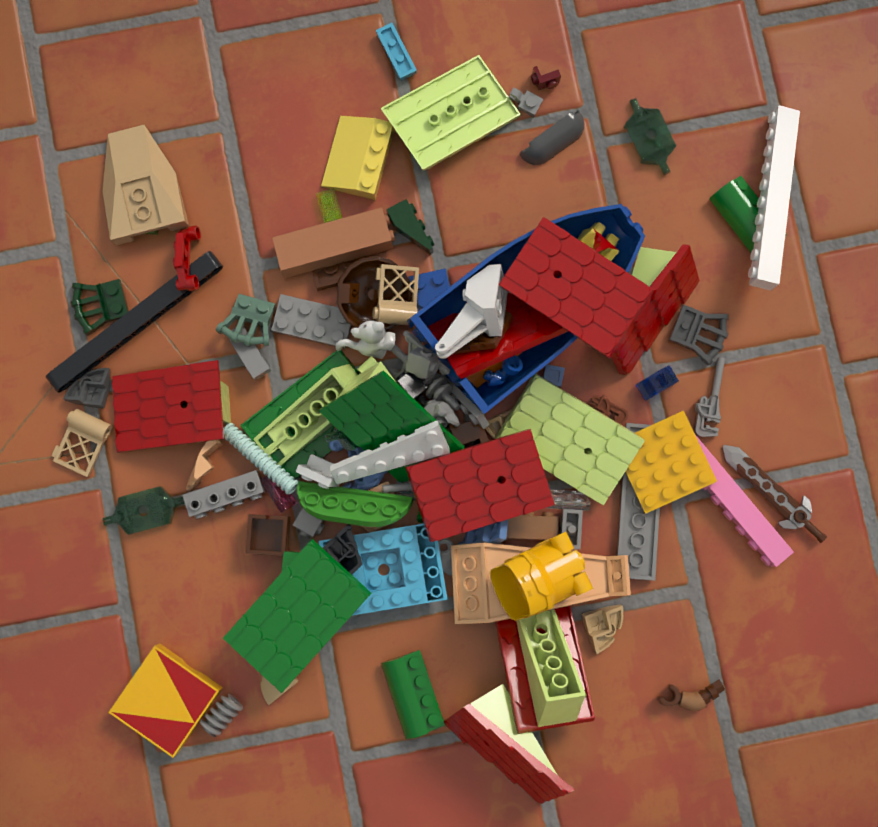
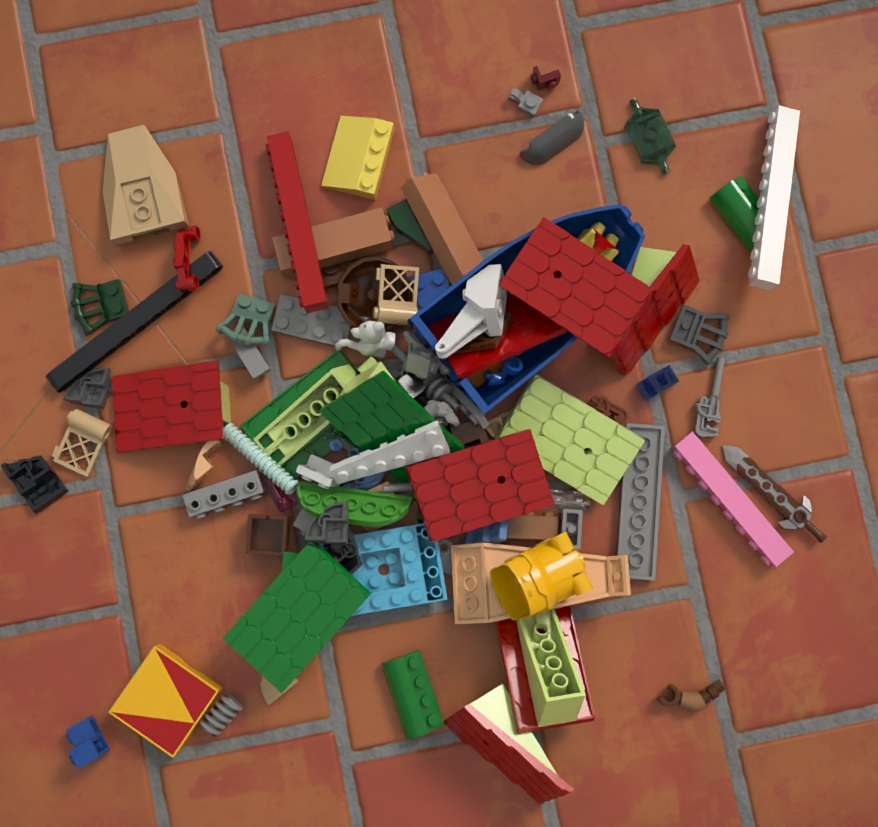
clear green plate [103,486,185,535] -> none
clear neon green plate [316,188,342,223] -> none
medium azure plate [376,23,417,81] -> none
yellowish green piece [381,55,521,171] -> none
medium blue plate [543,365,565,387] -> none
tan brick [581,604,623,654] -> none
yellow plate [625,410,717,514] -> none
none -> black slope [1,455,68,514]
none -> blue brick [66,715,110,769]
none -> red brick [265,131,329,314]
none -> dark grey brick [305,501,349,545]
none -> nougat brick [401,173,483,285]

